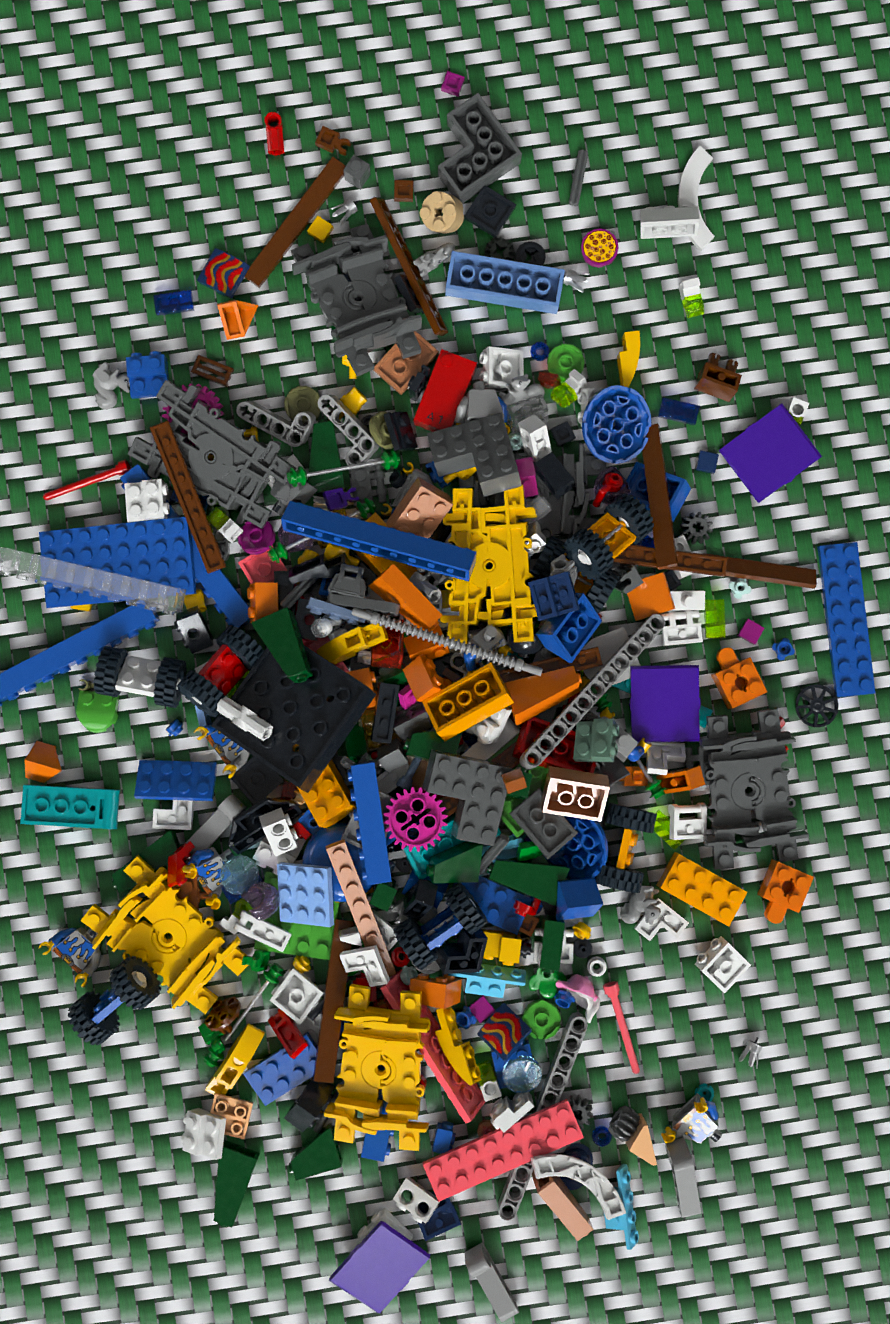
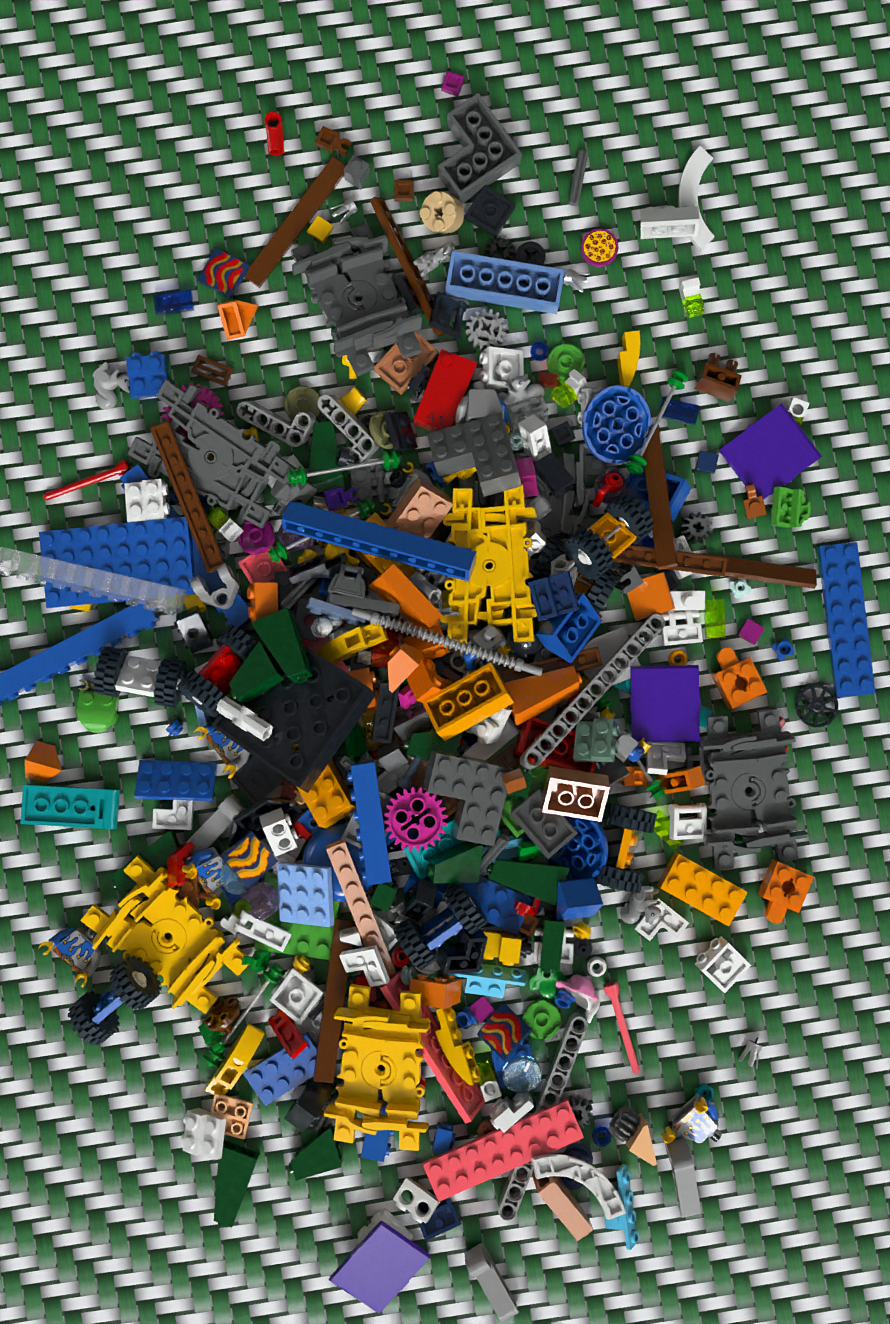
none -> light grey piece [189,563,240,609]
none -> slope [221,830,278,888]
none -> dark green slope [229,642,284,704]
none -> black tile [335,446,355,467]
none -> orange slope [388,643,424,693]
none -> black plate [429,291,467,338]
none -> light grey gear [466,308,507,351]
none -> green axle [625,370,688,475]
none -> light orange plate [668,650,687,665]
none -> dark orange plate [742,484,766,519]
none -> bright green slope [771,487,811,528]

